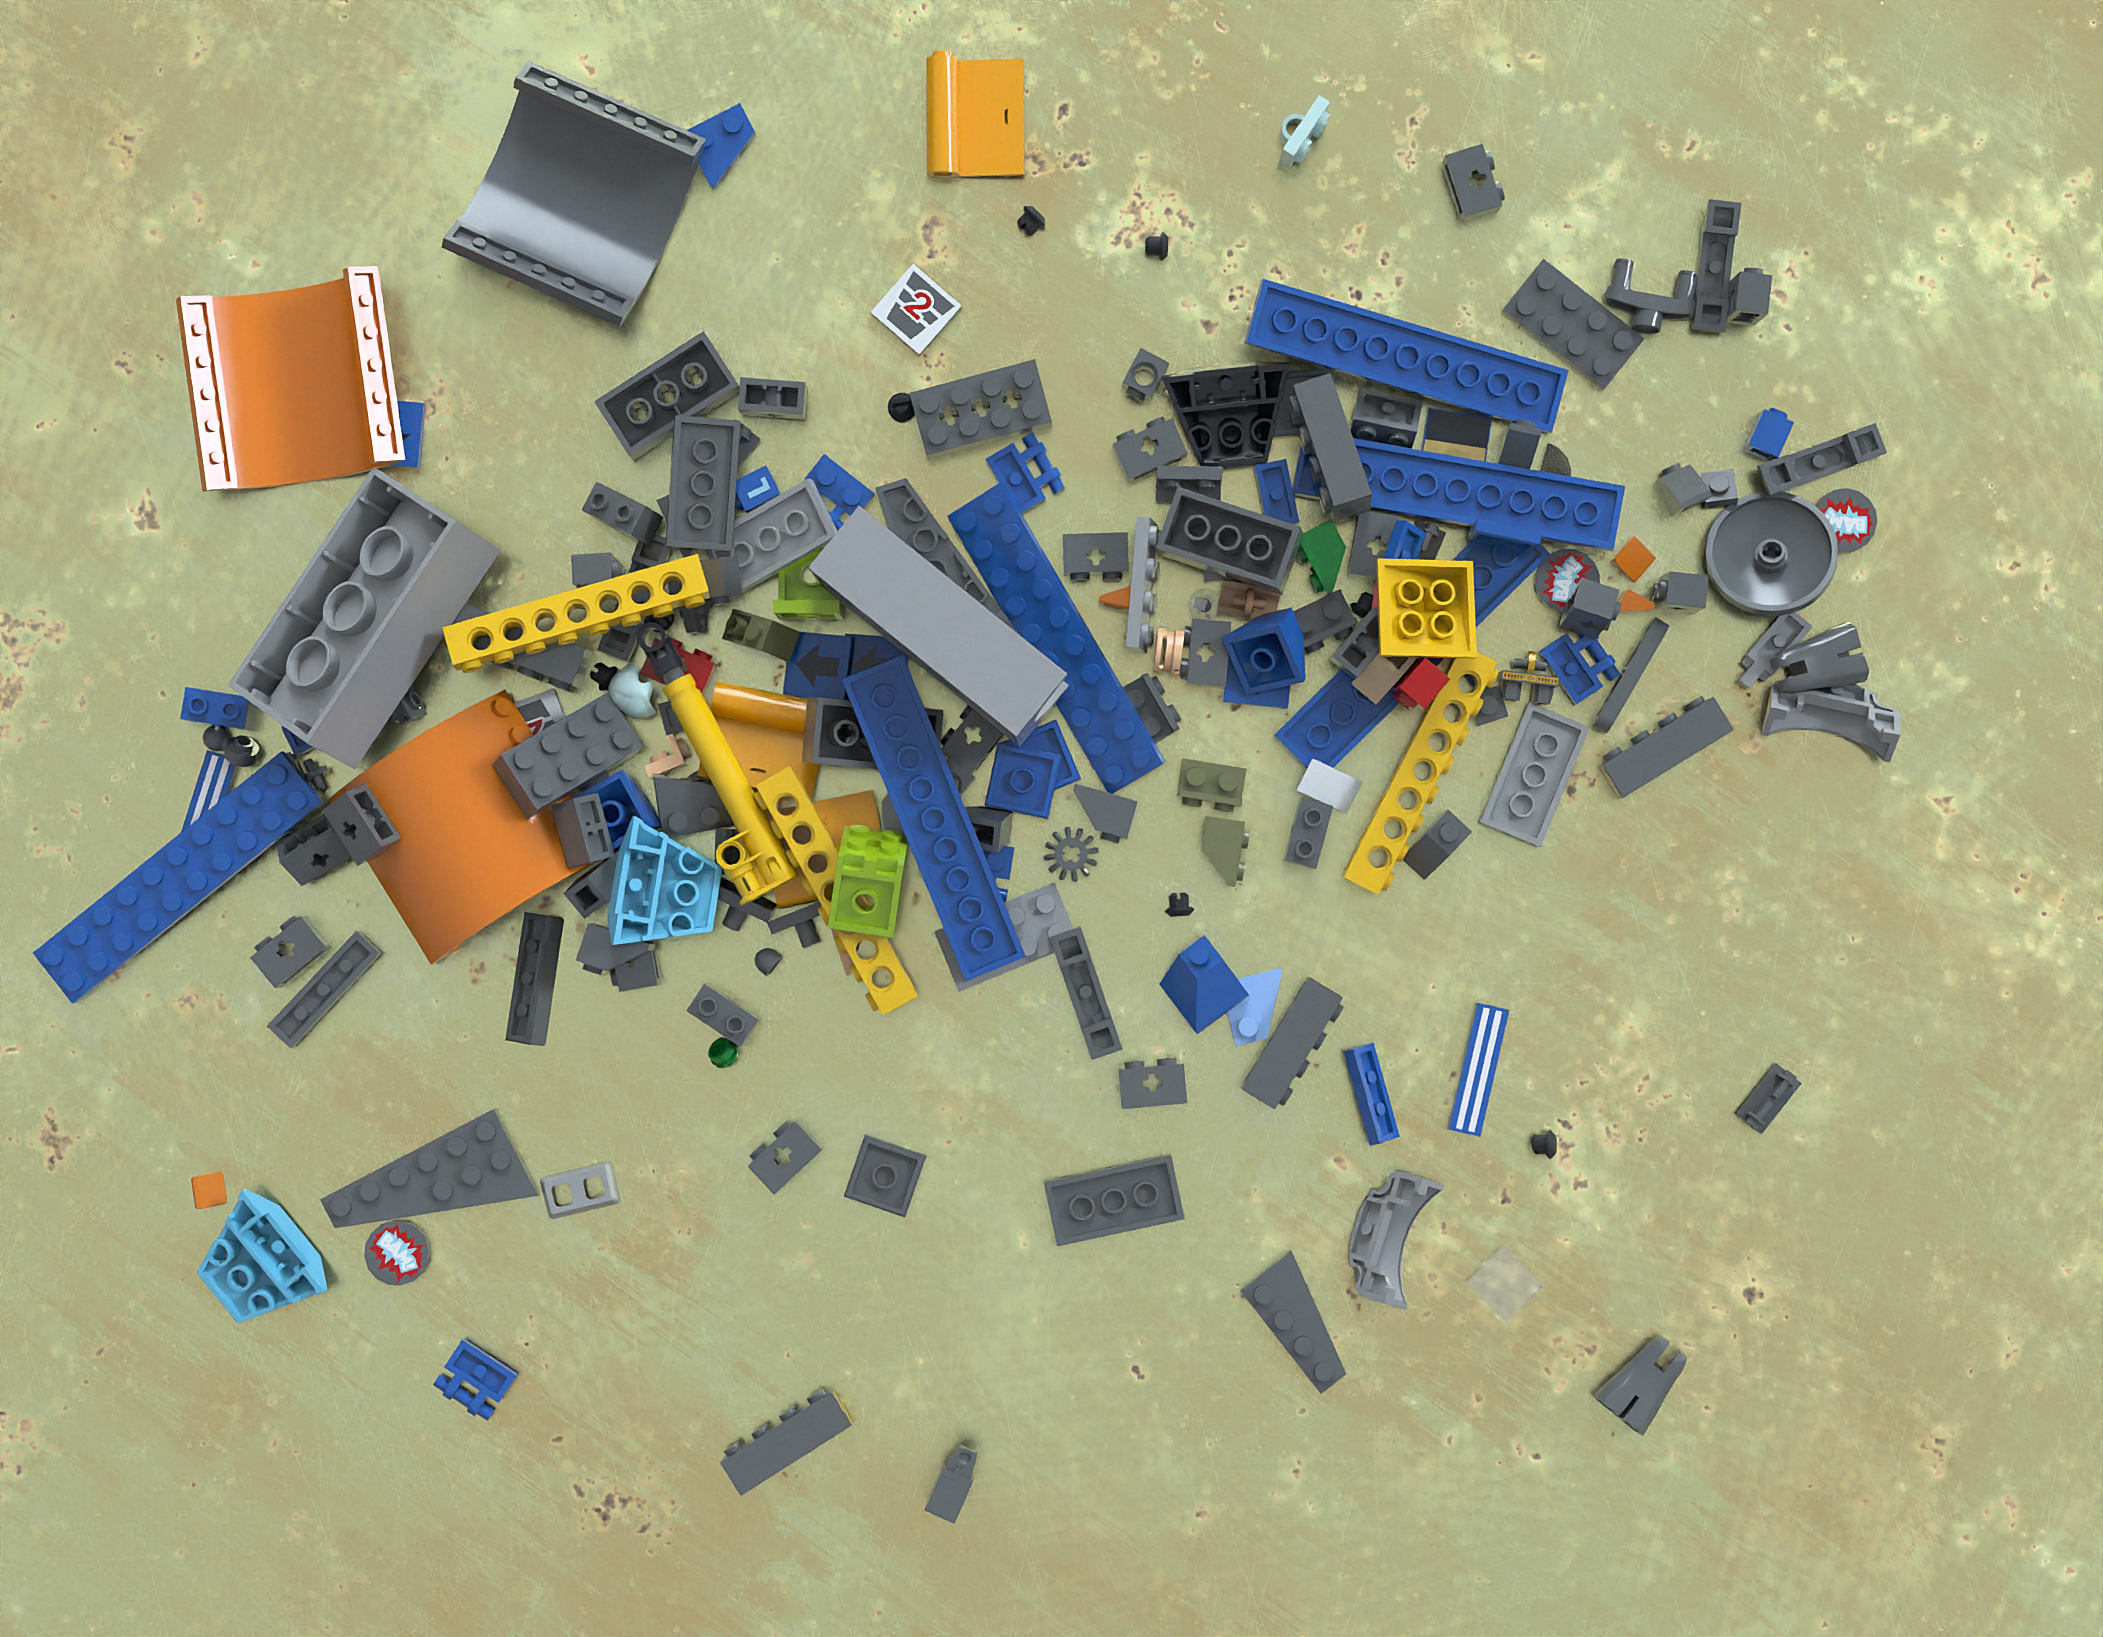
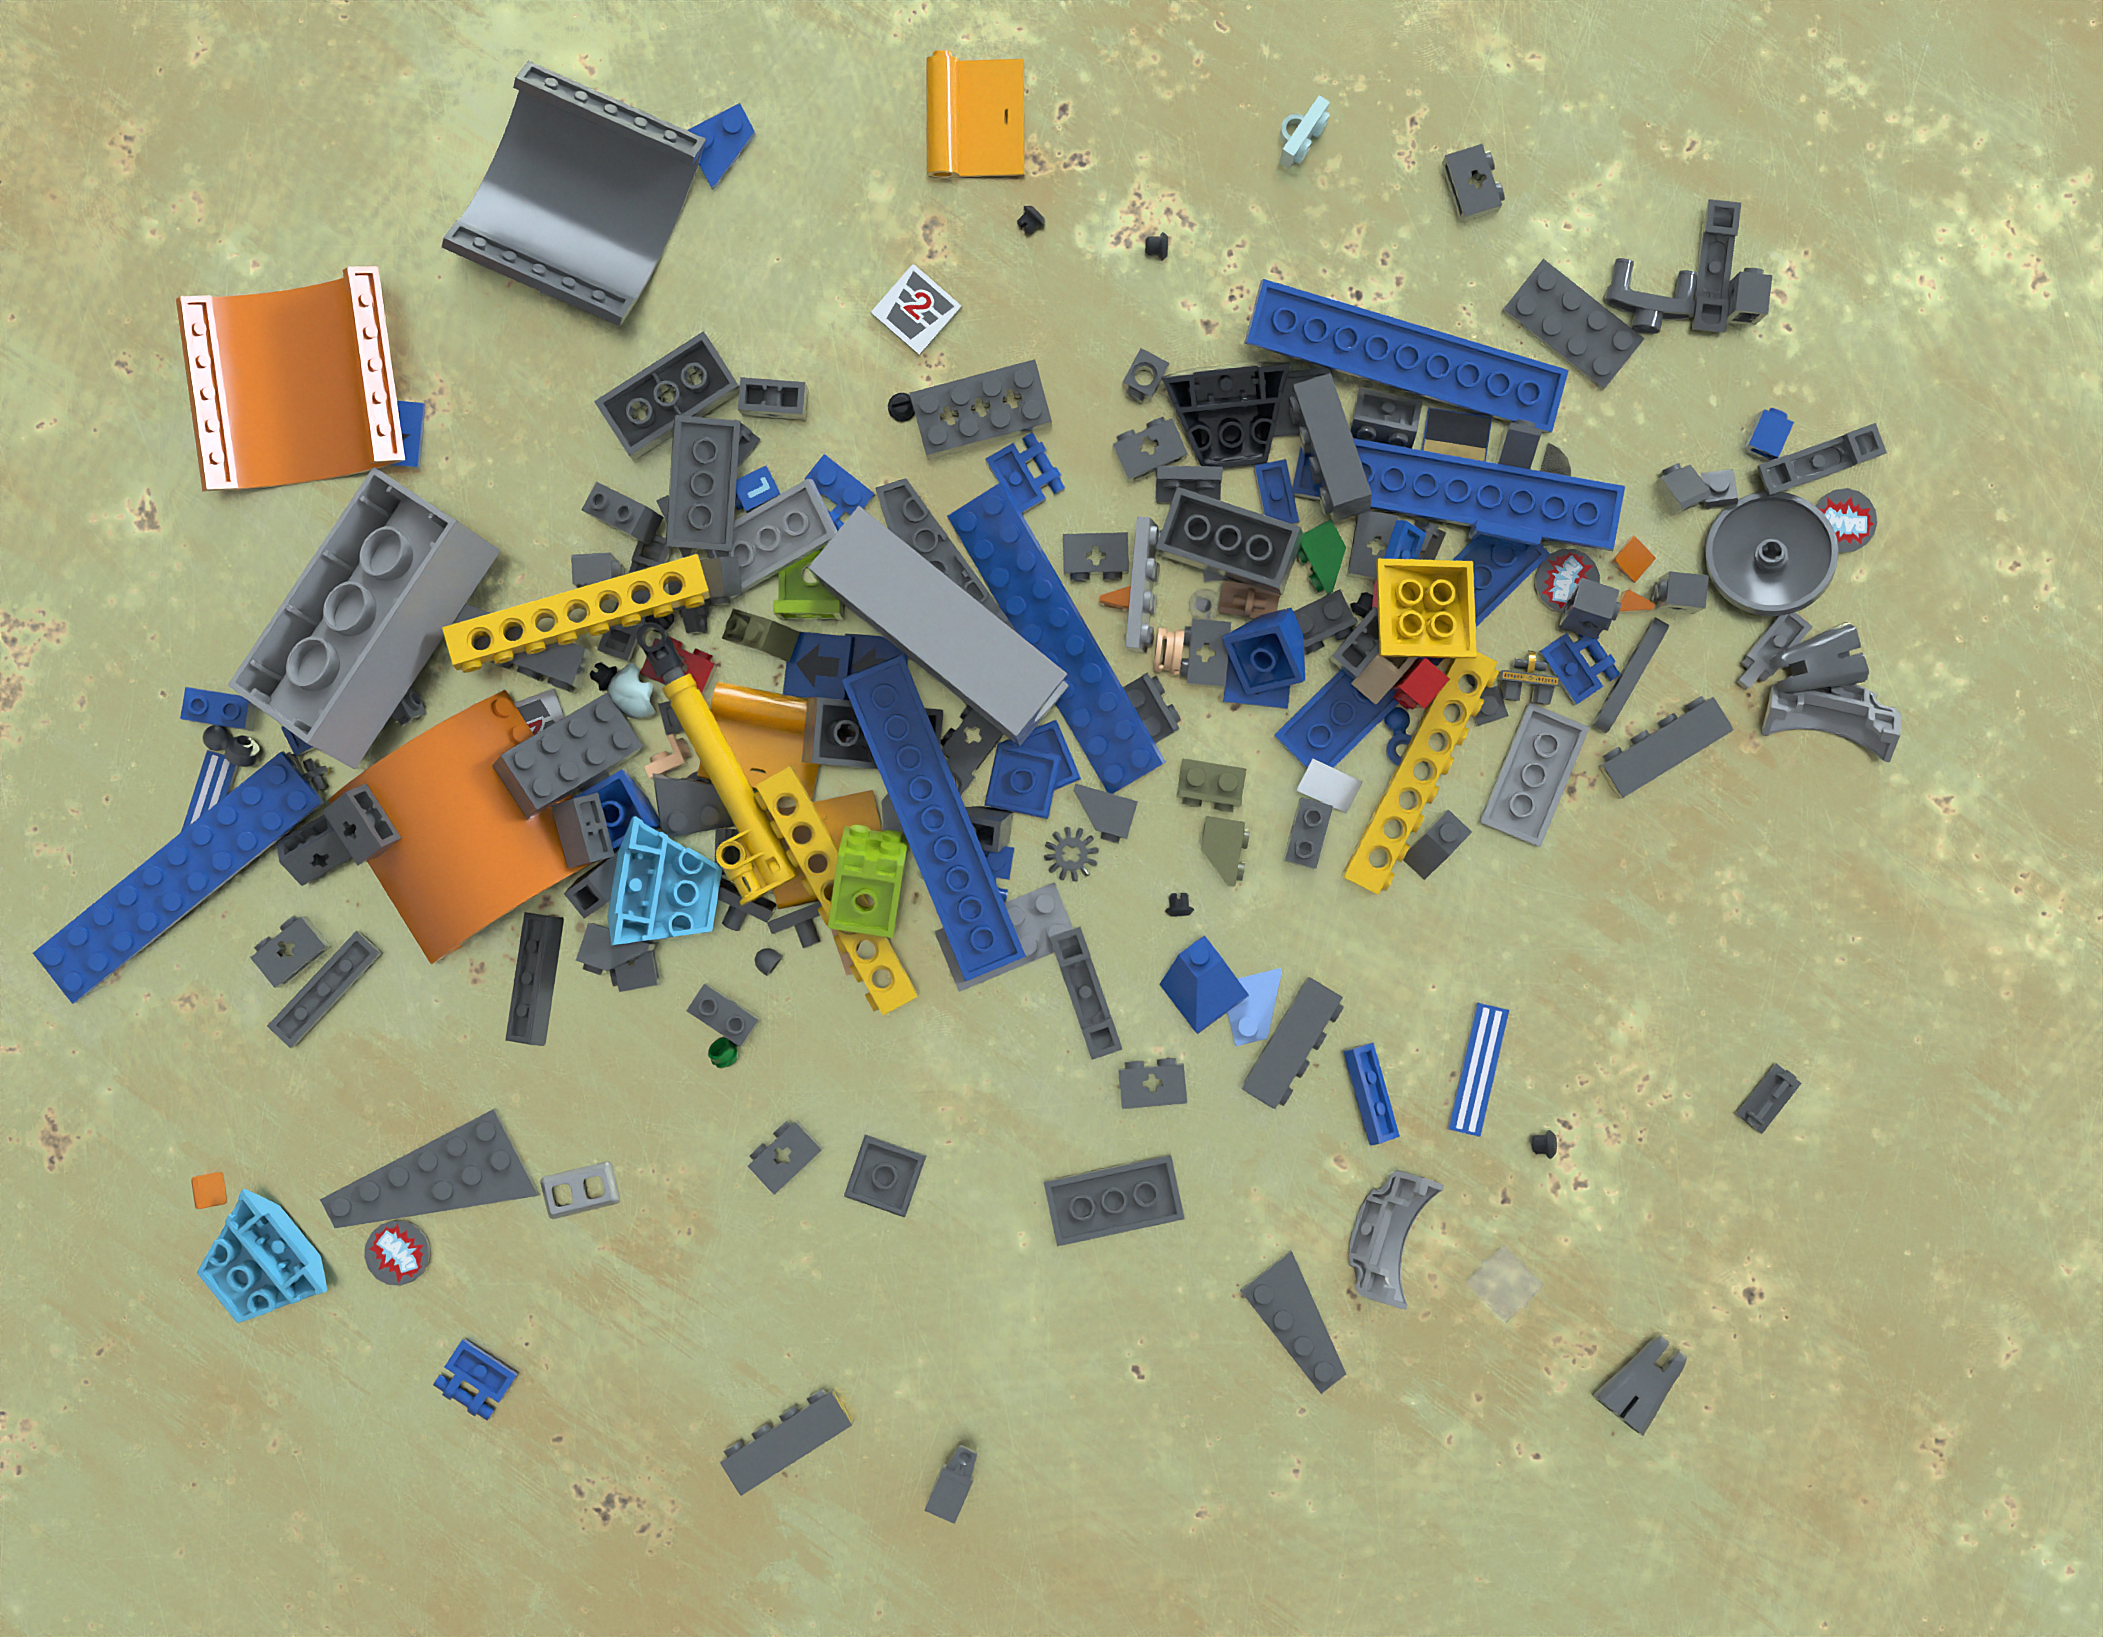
none -> blue plate [1384,707,1412,766]

